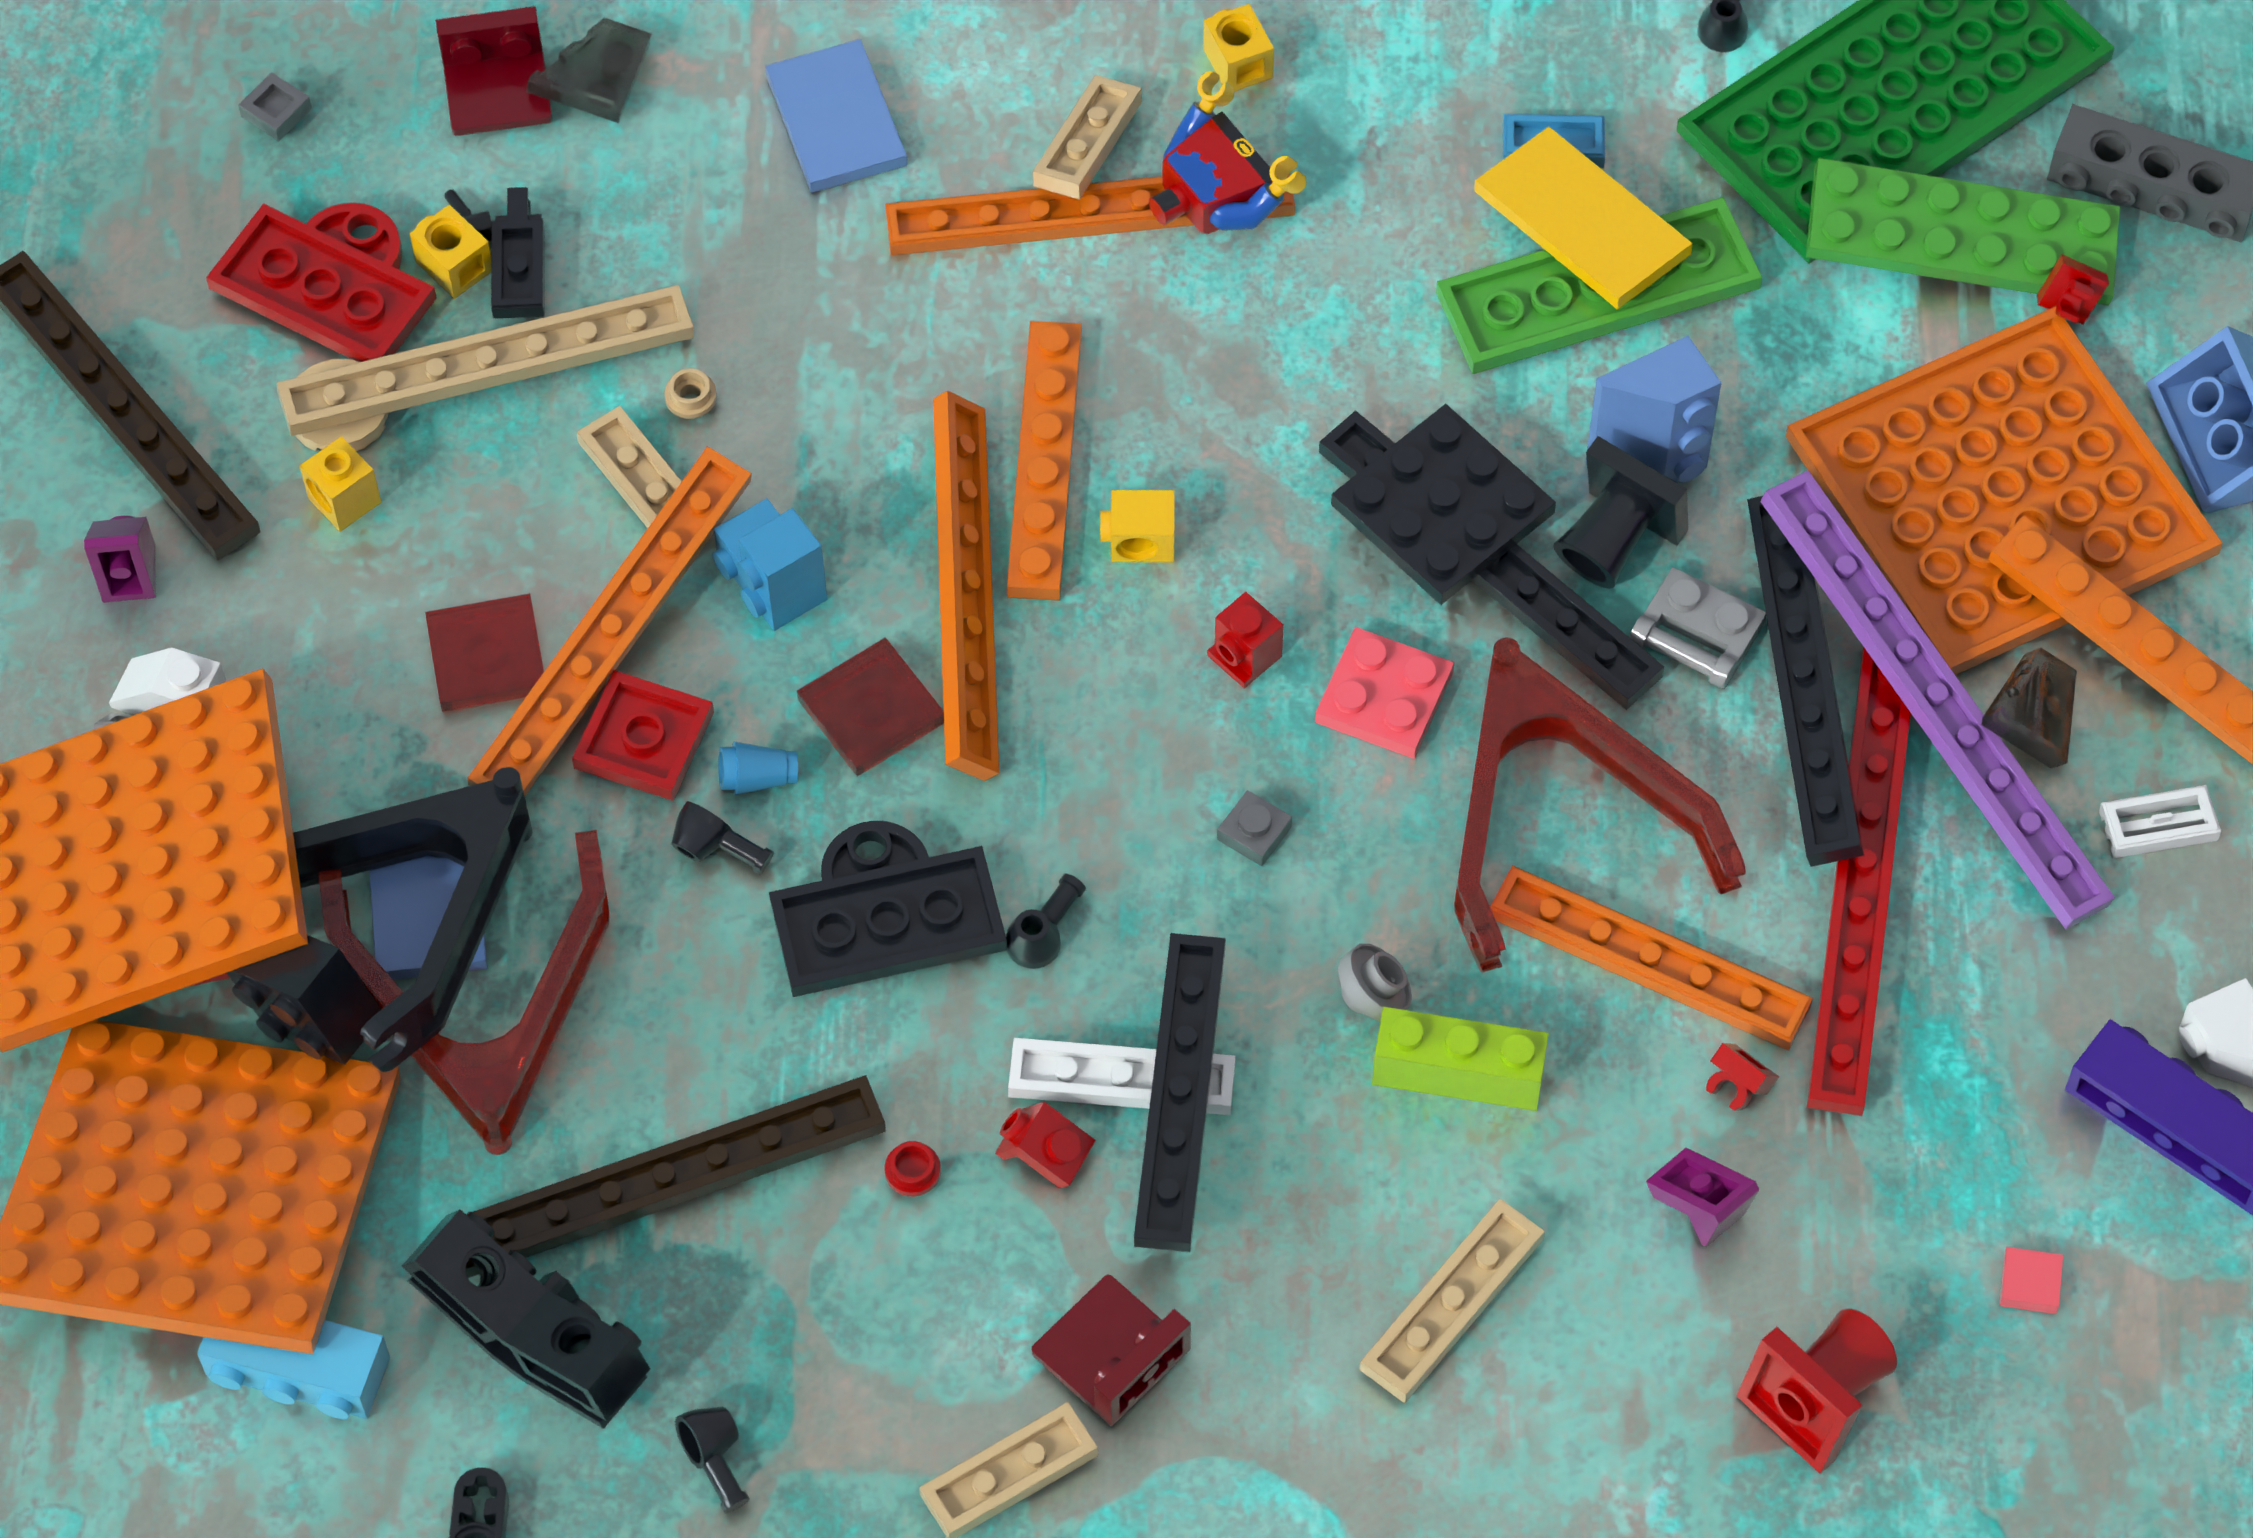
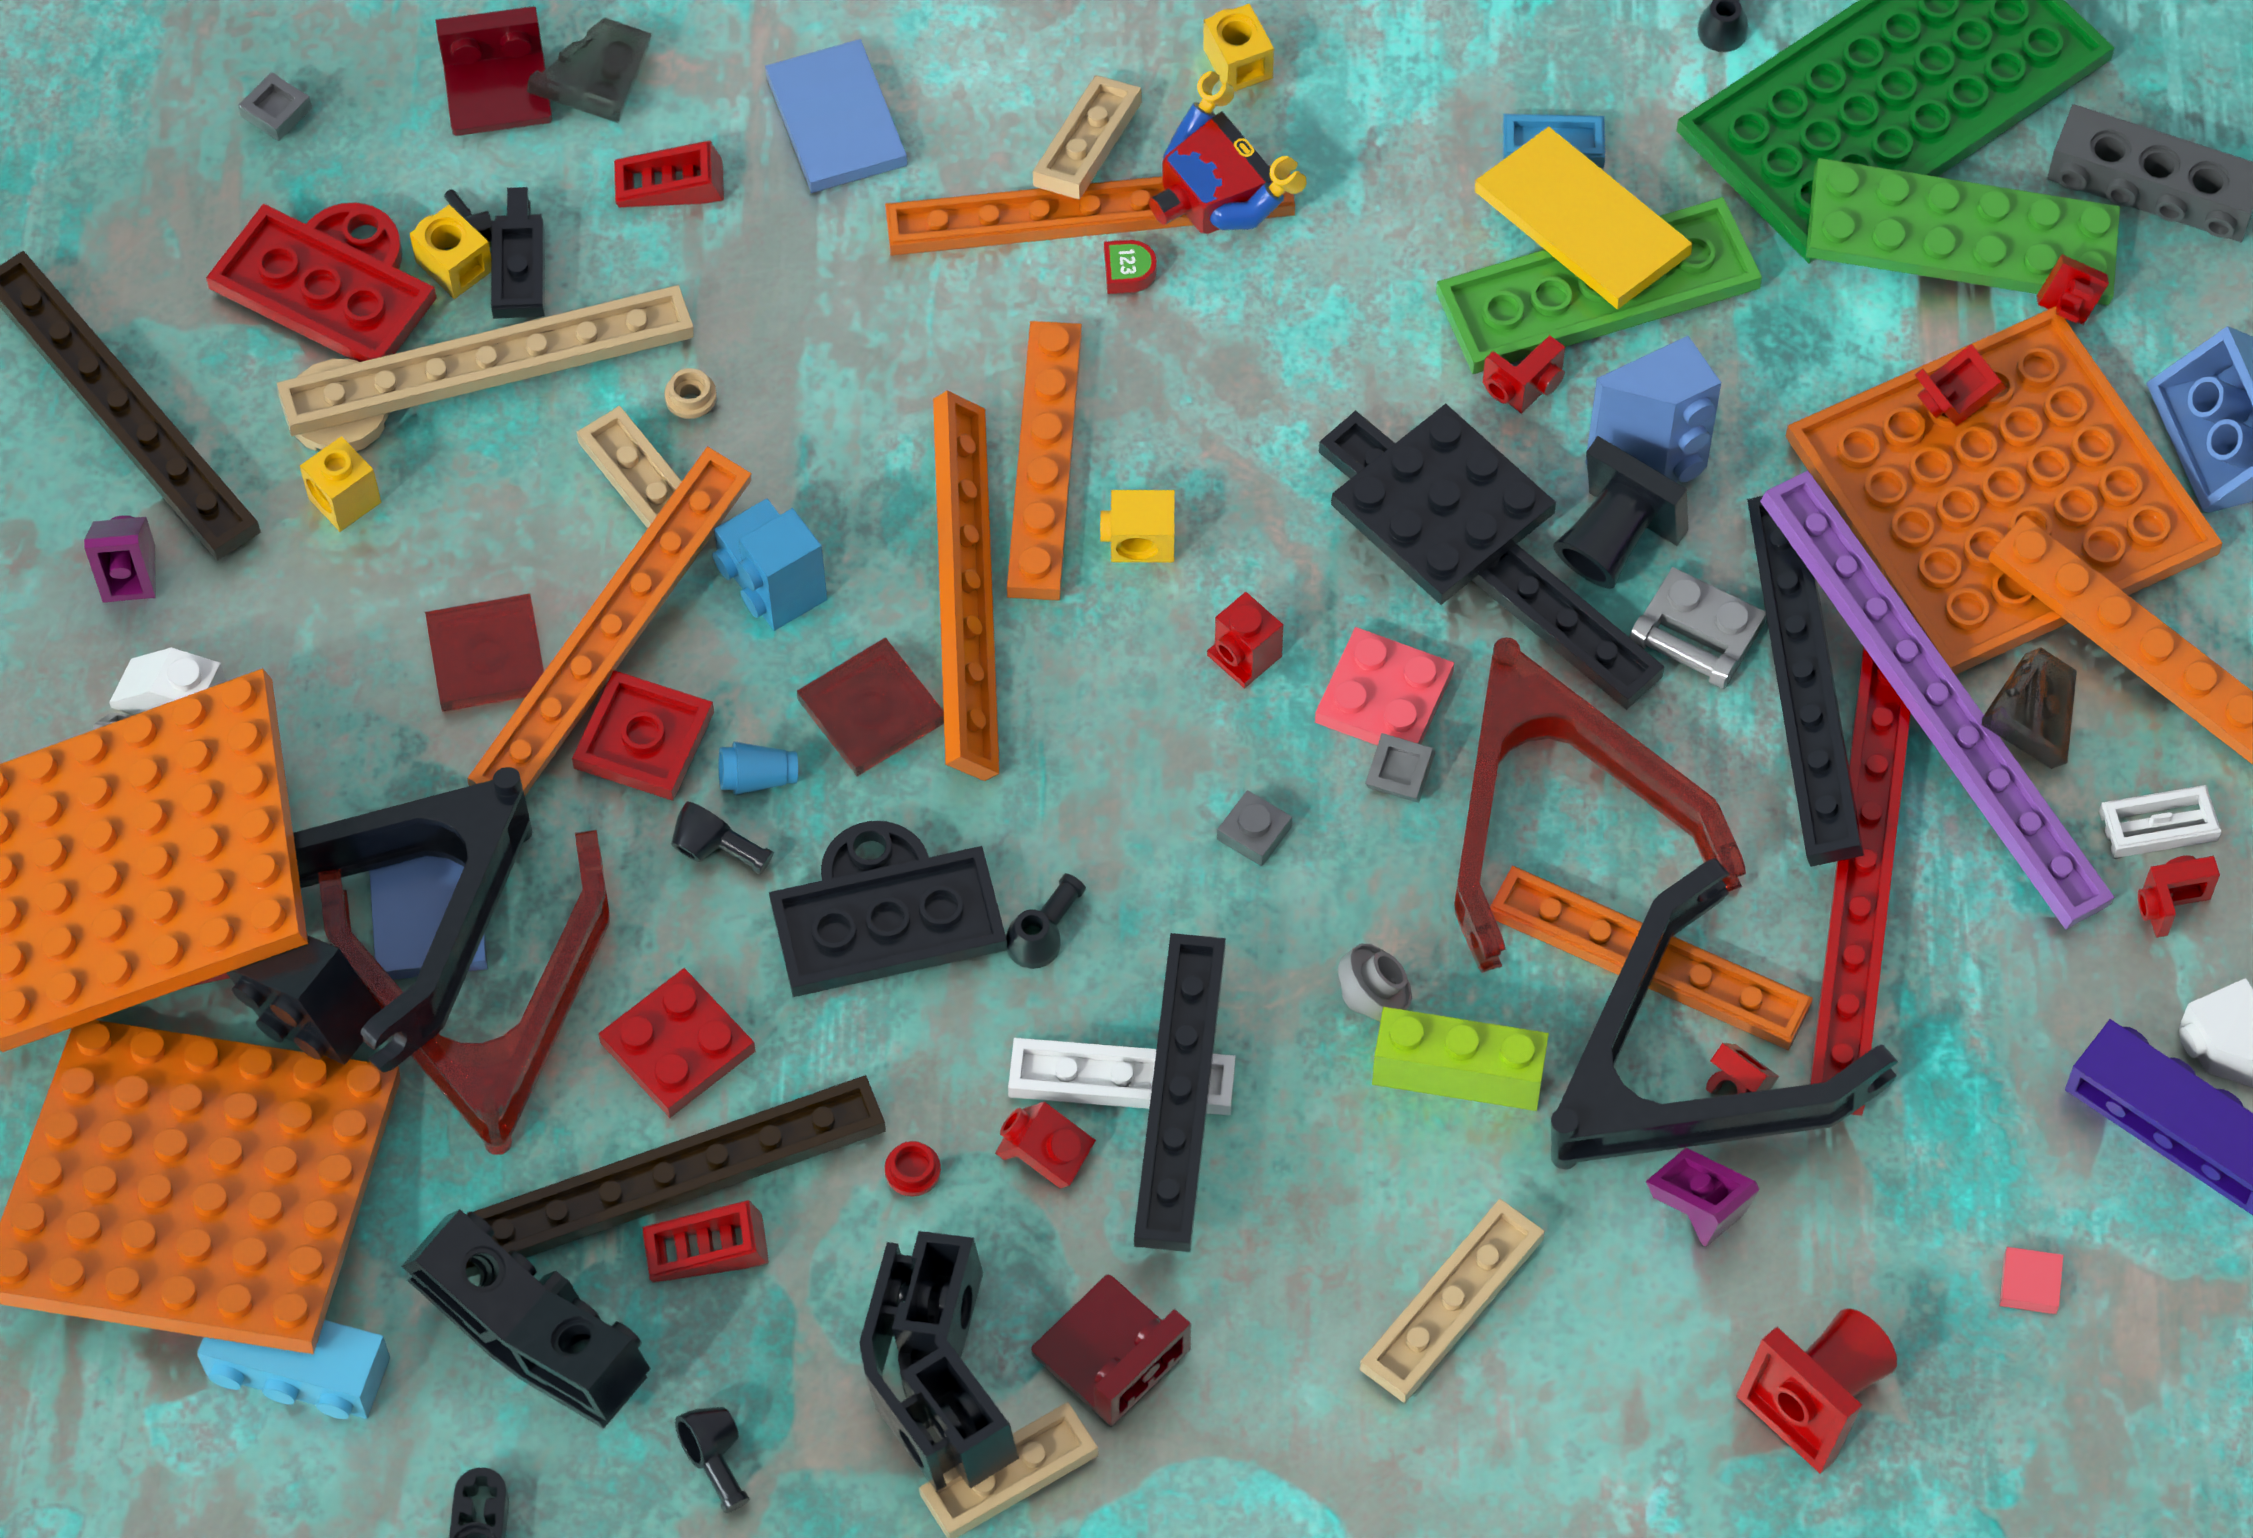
none -> red plate [598,968,756,1118]
none -> red slope [614,140,724,208]
none -> red slope [642,1200,769,1283]
none -> black brick [859,1231,1019,1492]
none -> tile [1104,240,1157,294]
none -> flat silver plate [1365,733,1436,803]
none -> red bracket [1483,335,1565,414]
none -> black piece [1551,858,1899,1169]
none -> red bracket [1914,343,2007,427]
none -> red bracket [2138,855,2220,938]

